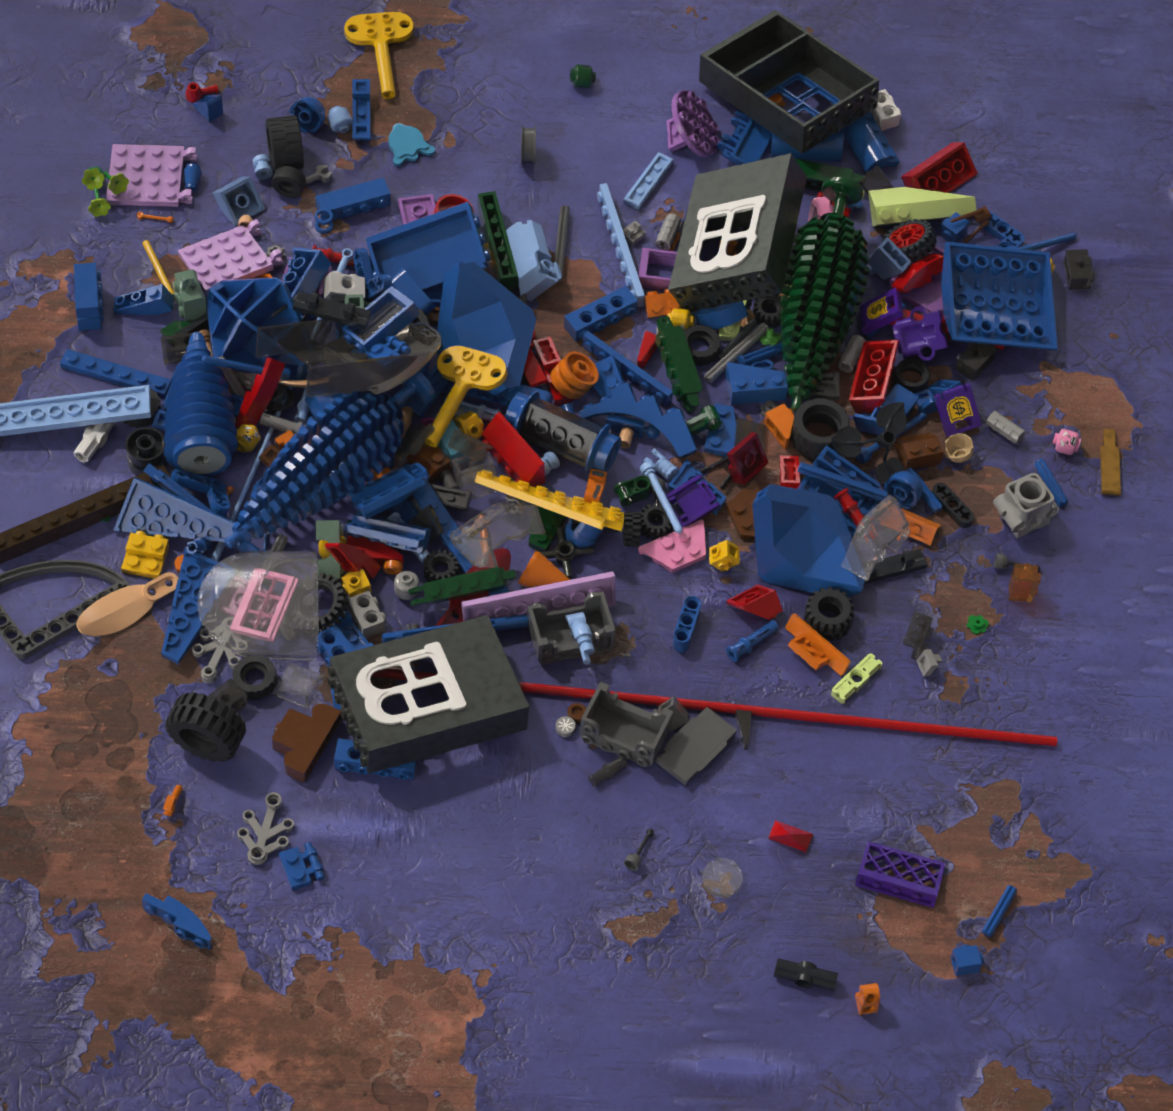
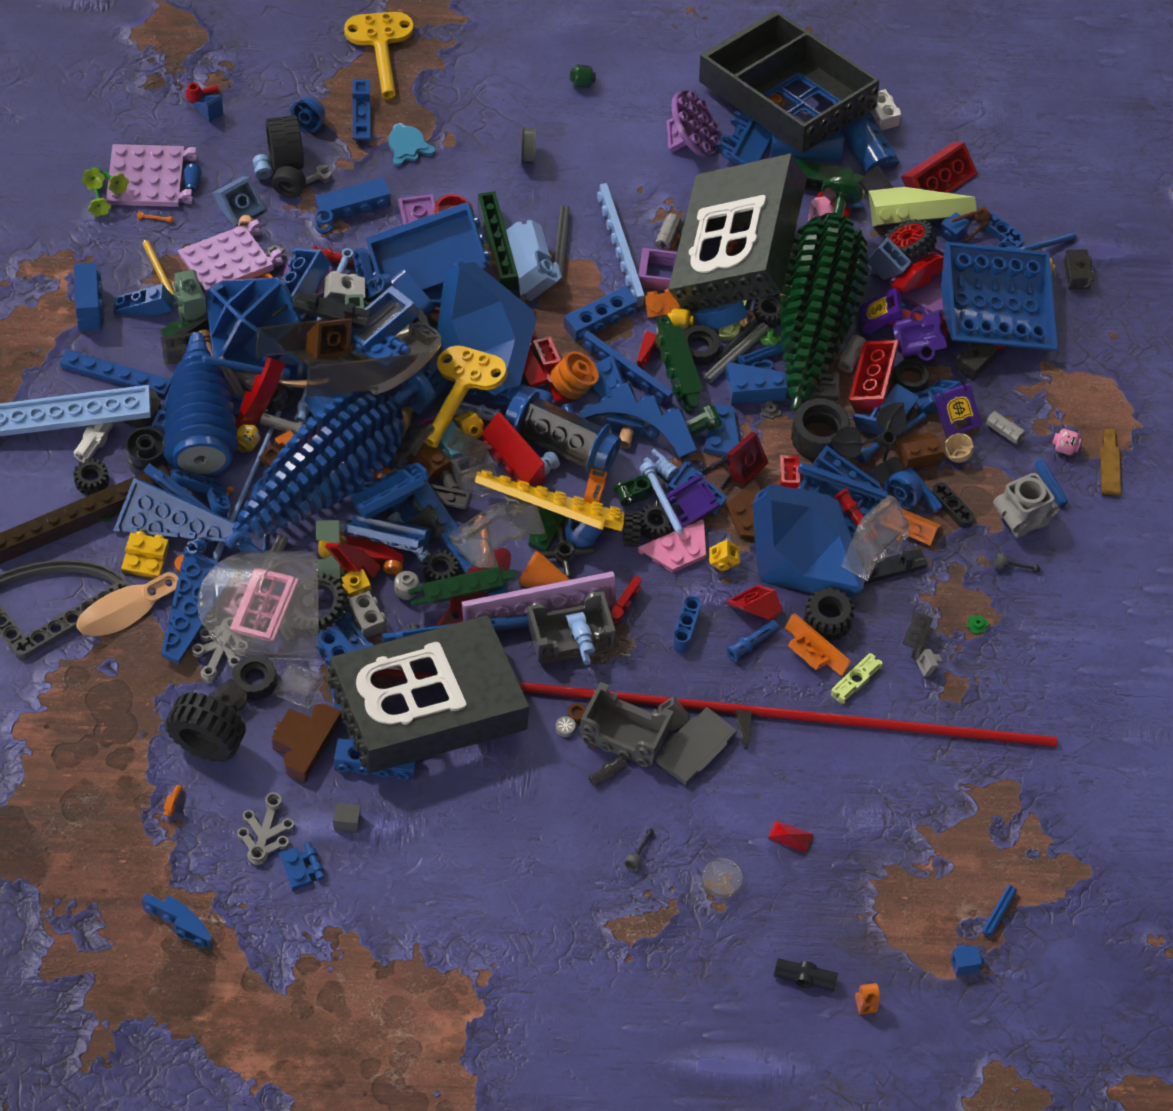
light blue head [327,106,353,133] -> none
light blue tile [623,152,674,211] -> none
light grey tile [623,221,646,246] -> none
clear smoke piece [734,418,767,452] -> none
orange slope [764,404,794,450] -> none
dark purple fence [855,841,946,908] -> none
clear orange brick [1009,563,1041,602] -> none
none -> black tyre [73,458,109,495]
none -> reddish brown slope [306,318,352,359]
none -> dark grey panel [333,803,361,833]
none -> red hinge [610,576,642,626]

